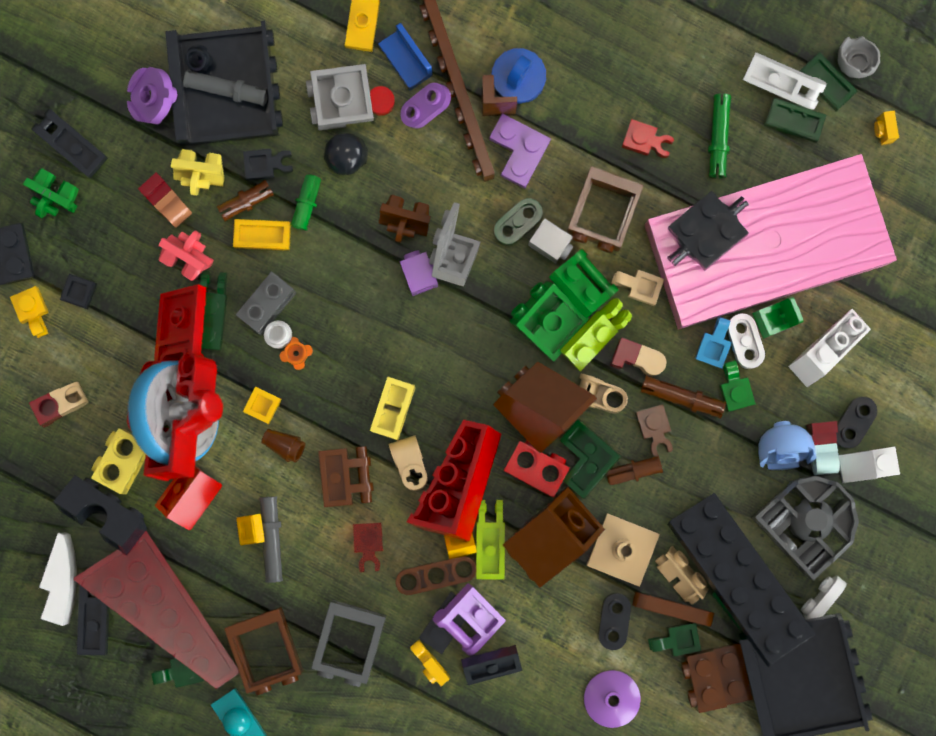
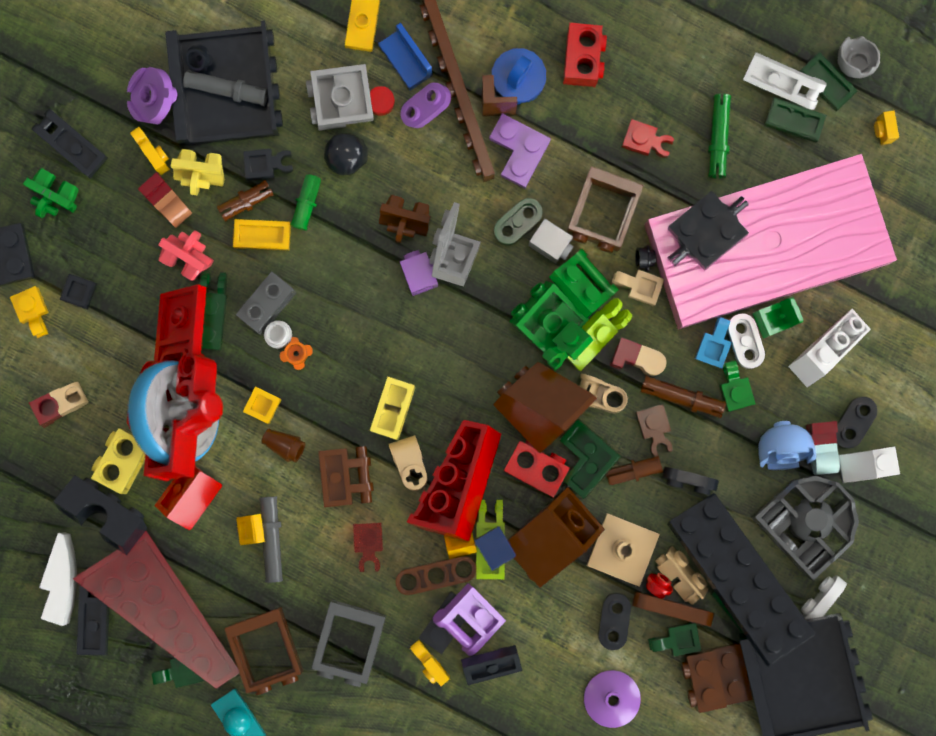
none -> yellow plate [130,127,170,175]
none -> dark blue panel [474,526,516,571]
none -> green plate [542,320,593,370]
none -> red brick [563,23,607,87]
none -> black plate [635,245,656,272]
none -> red plate [646,573,673,599]
none -> black plate [662,467,719,496]

